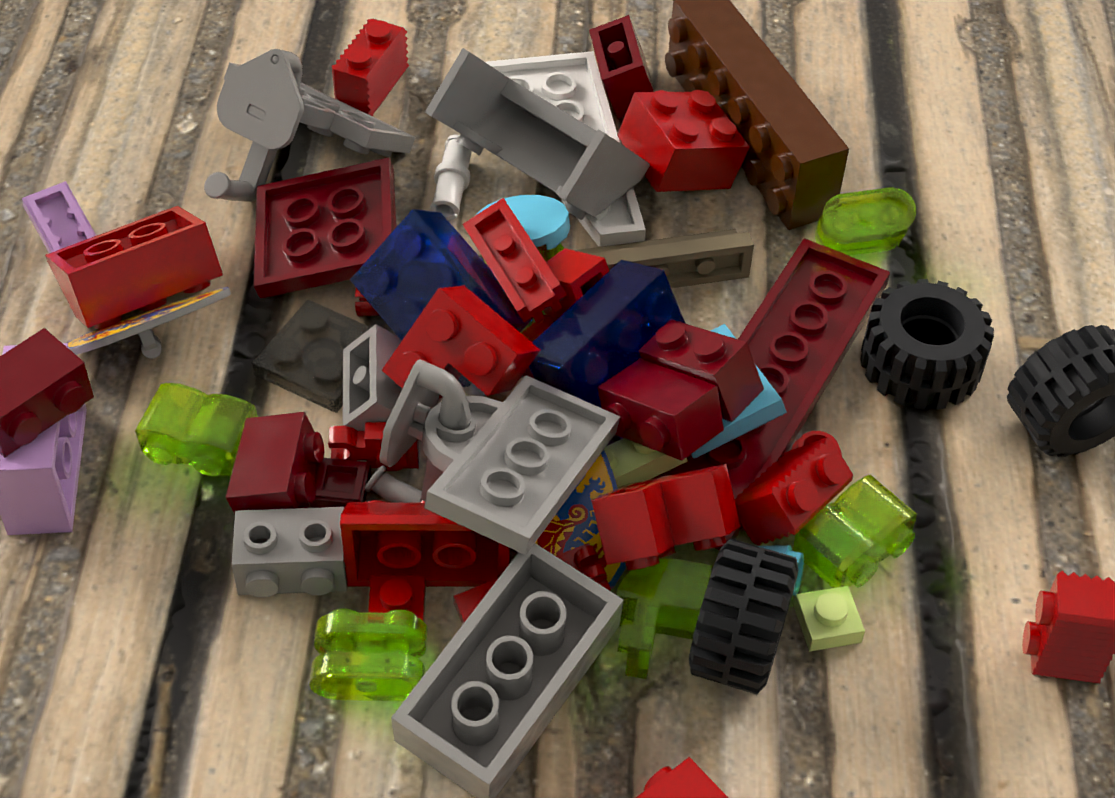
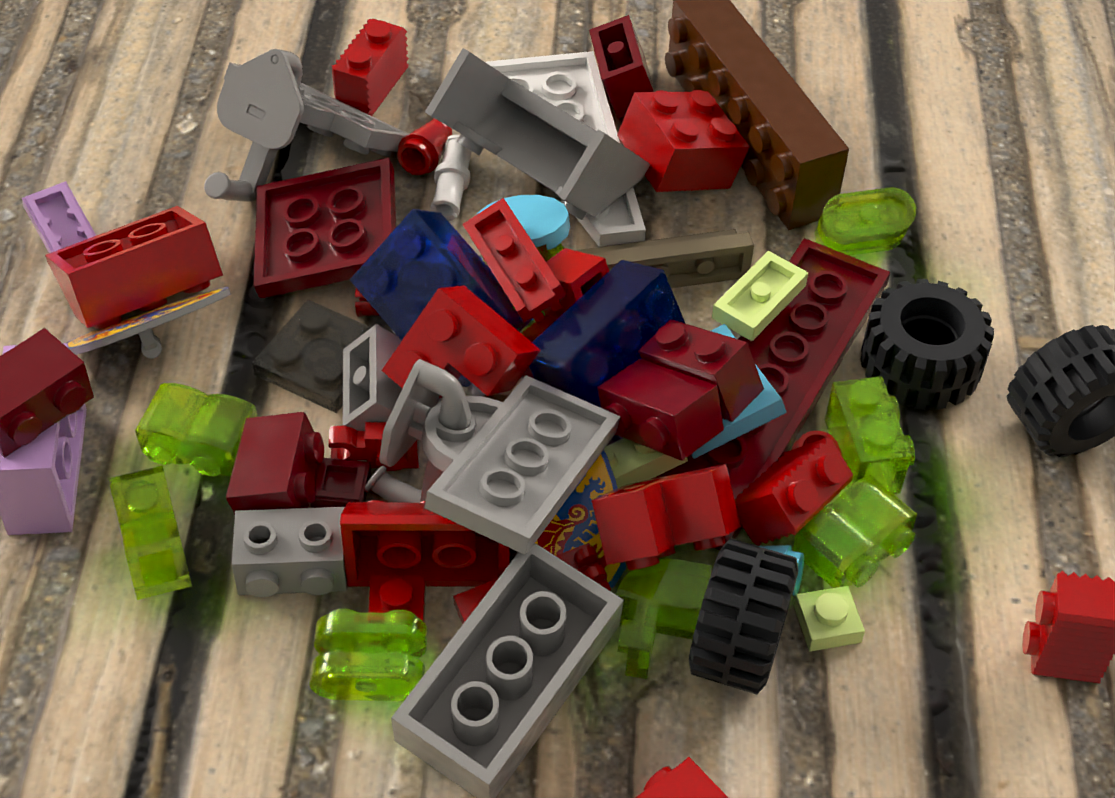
none -> clear neon green brick [108,465,192,600]
none -> red cone [397,118,453,175]
none -> yellowish green plate [712,251,808,341]
none -> clear neon green brick [824,376,915,500]

